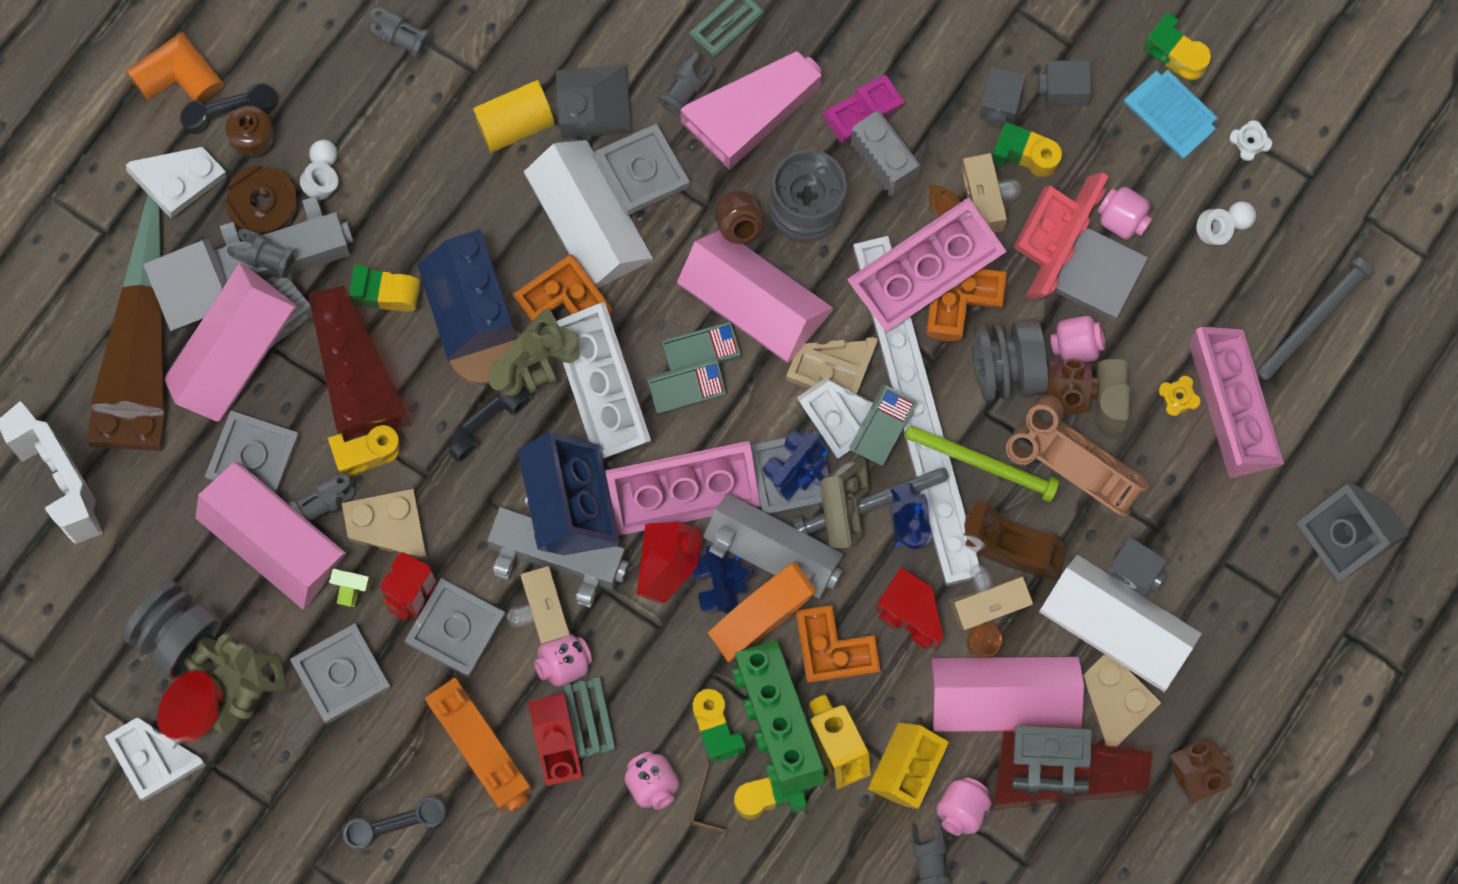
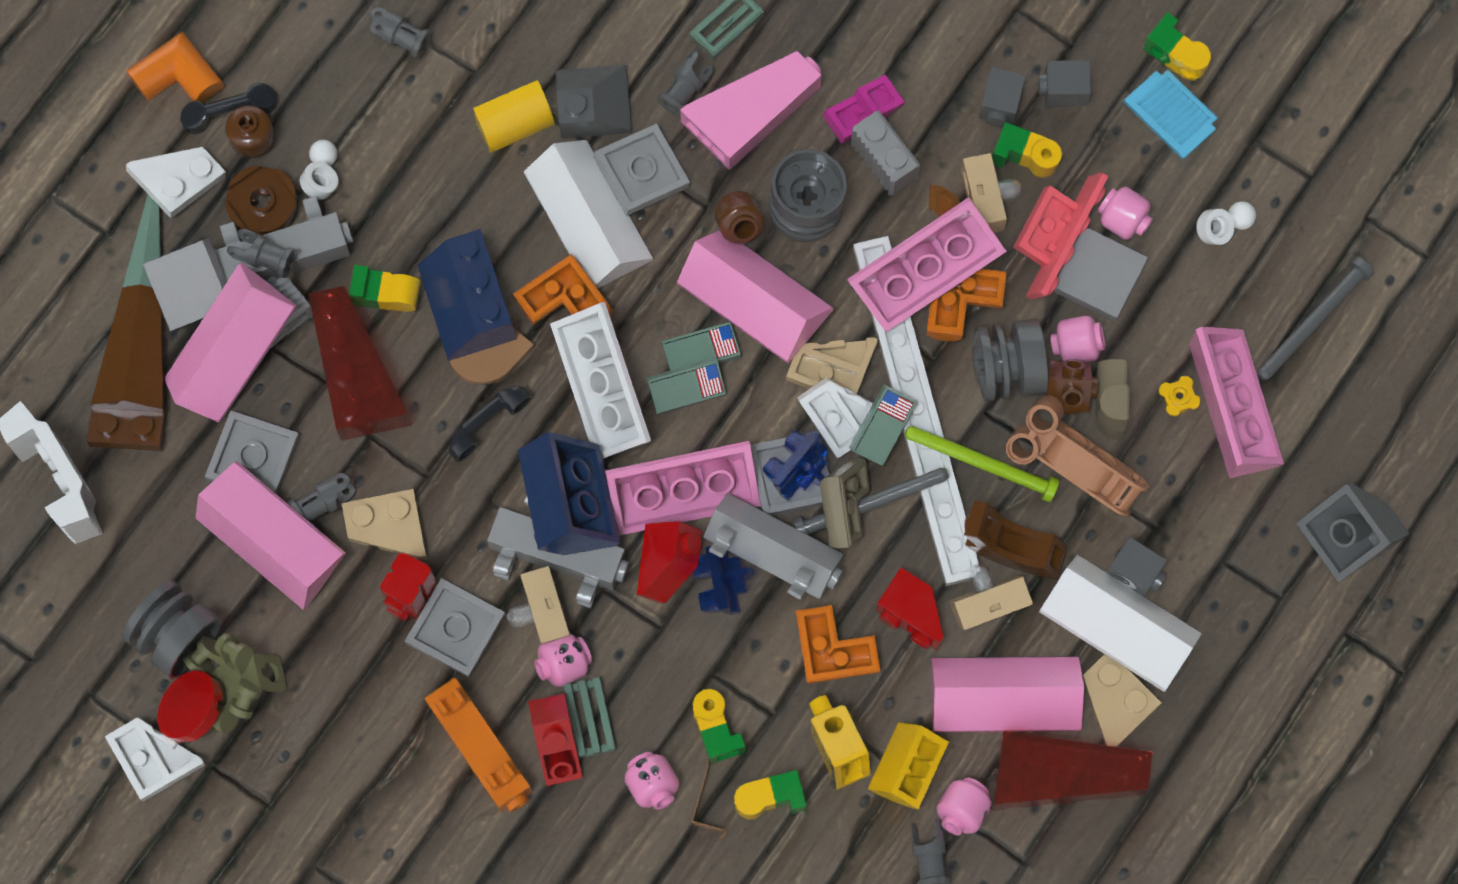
light grey tile [290,623,391,725] -> none
yellow leg [327,425,400,477] -> none
tile [329,569,374,607] -> none
black bar [343,797,446,849] -> none
olive piece [488,309,580,396] -> none
orange slope [708,562,817,663] -> none
green brick [731,640,825,797] -> none
clear blue hips [889,483,932,549] -> none
clear orange plate [967,622,1002,658] -> none
pearl dark grey plate [1012,726,1092,797] -> none
reddish brown brick [1170,738,1233,803] -> none
white plate [1230,121,1272,161] -> none

